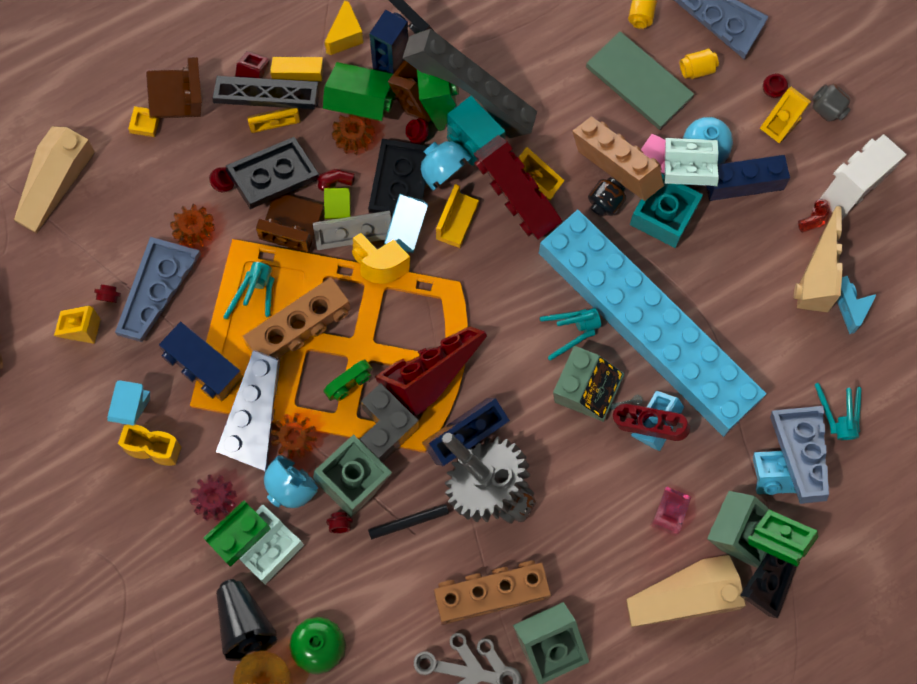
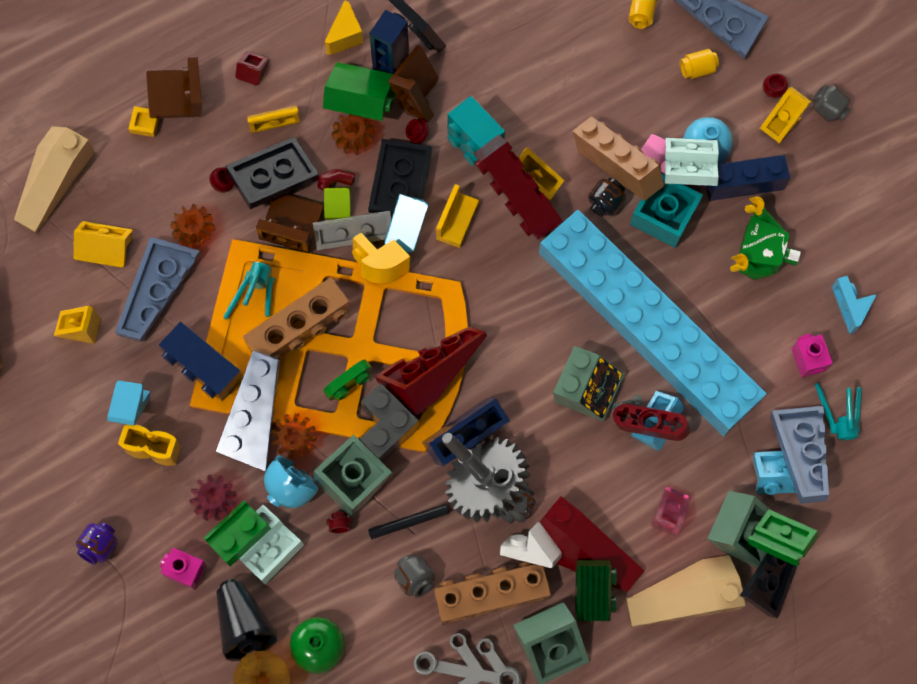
dark red plate [94,284,121,303] -> none
black fence [213,76,319,109] -> none
yellow slope [271,57,323,81] -> none
dark grey arch [403,29,538,139] -> none
green slope [417,70,459,131] -> none
medium azure cylinder [421,141,472,191] -> none
teal plant [540,308,601,360] -> none
sand green tile [586,31,694,130] -> none
tan wedge [794,206,842,312] -> none
clear red arm [798,199,830,233] -> none
white wedge [819,134,907,220] -> none
none -> yellow panel [73,221,133,268]
none -> dark purple head [76,522,118,565]
none -> dark pink brick [160,548,207,590]
none -> dark grey head [394,555,435,597]
none -> white slope [500,522,562,568]
none -> dark red wedge [540,496,644,592]
none -> dark green brick [575,560,617,621]
none -> green torso [730,197,801,280]
none -> dark pink brick [792,334,833,378]

